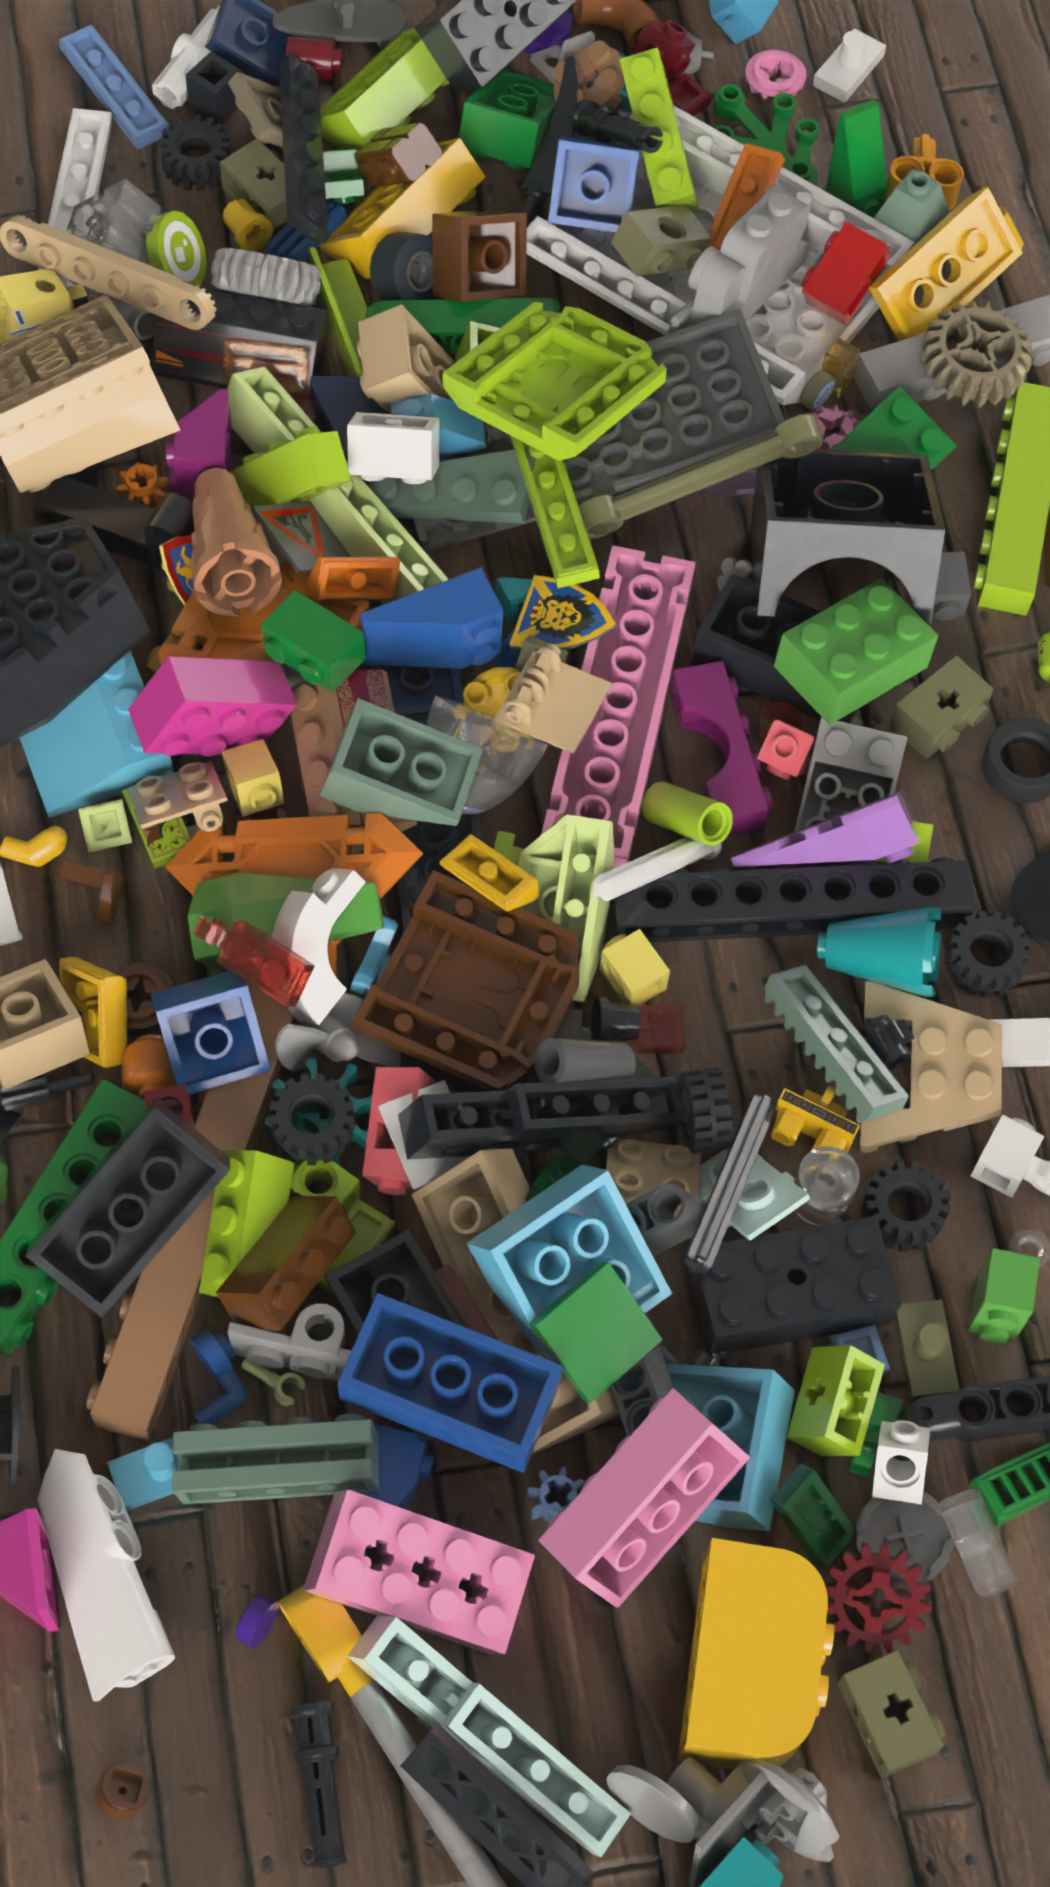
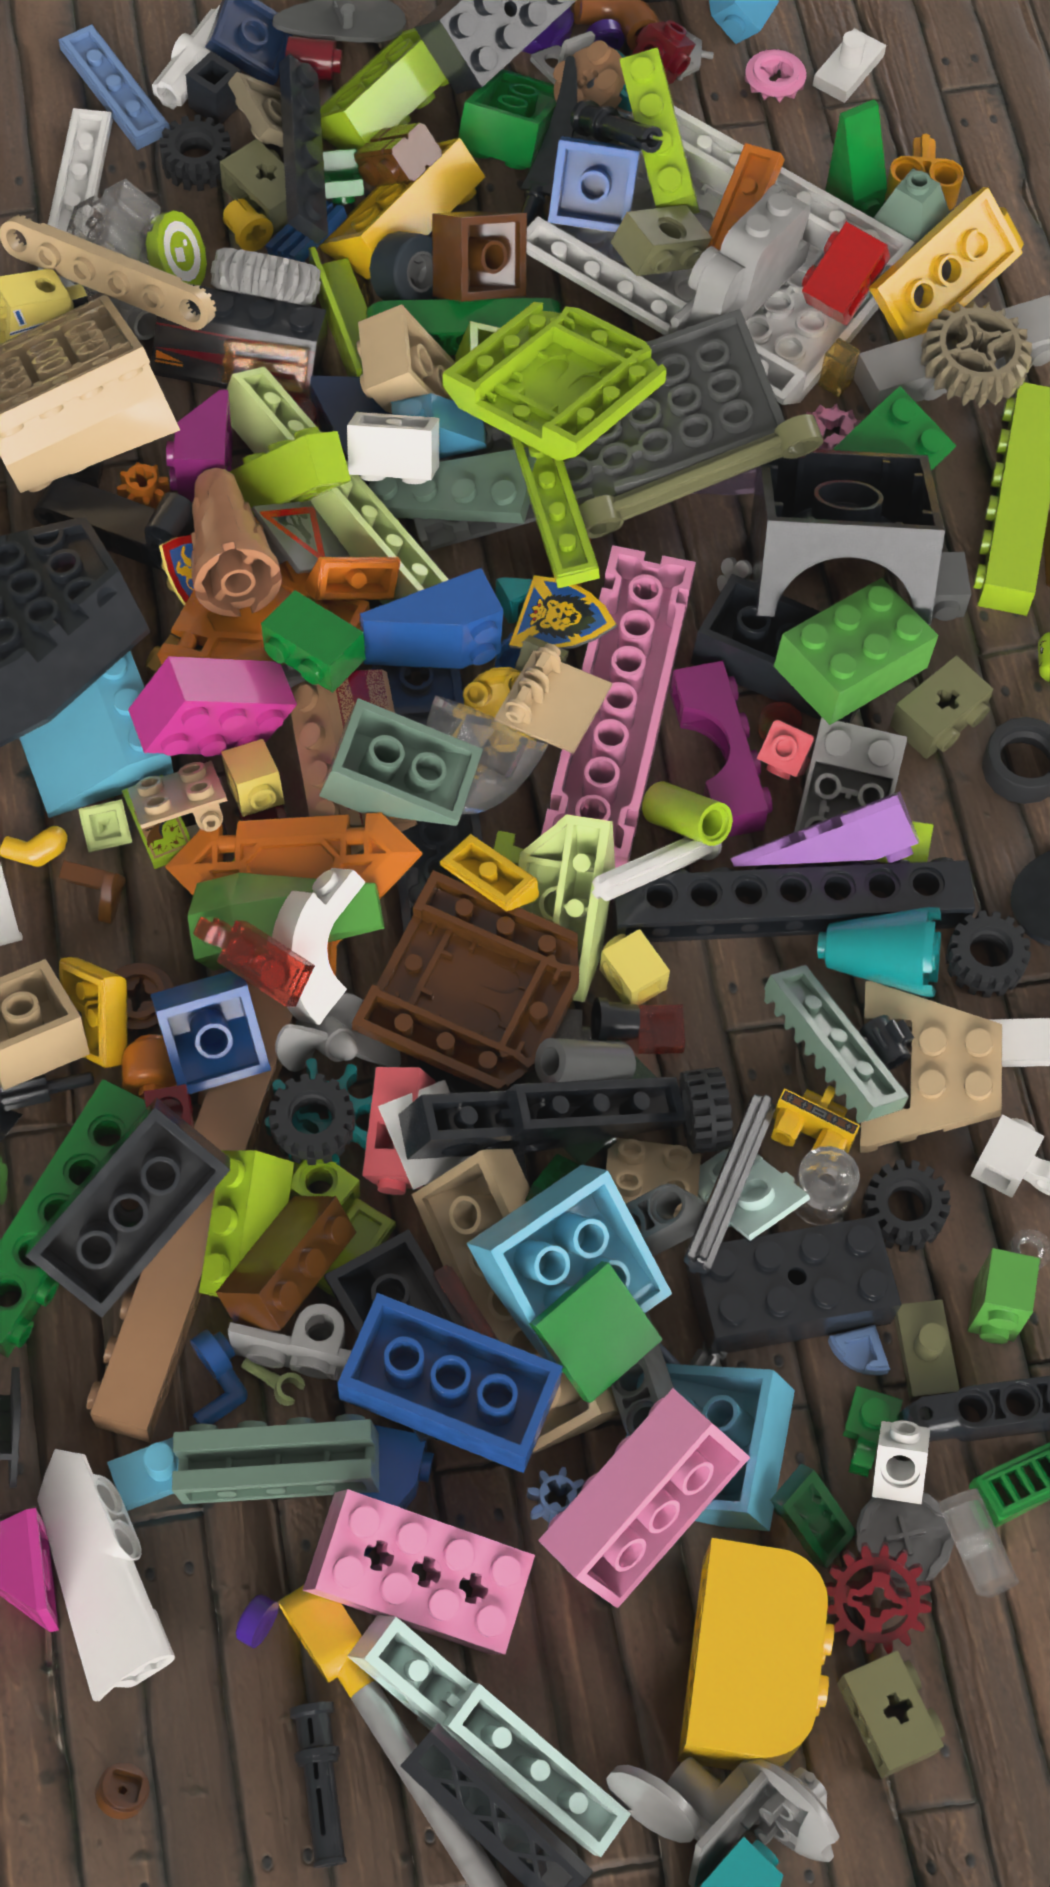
dark azure piece [350,915,399,1000] -> none
dark red tile [668,73,712,116] -> none
green plant [713,84,819,186] -> none
lime brick [786,1345,885,1456] -> none
olive tile [800,370,837,412] -> none
none -> dark purple tile [586,19,625,50]

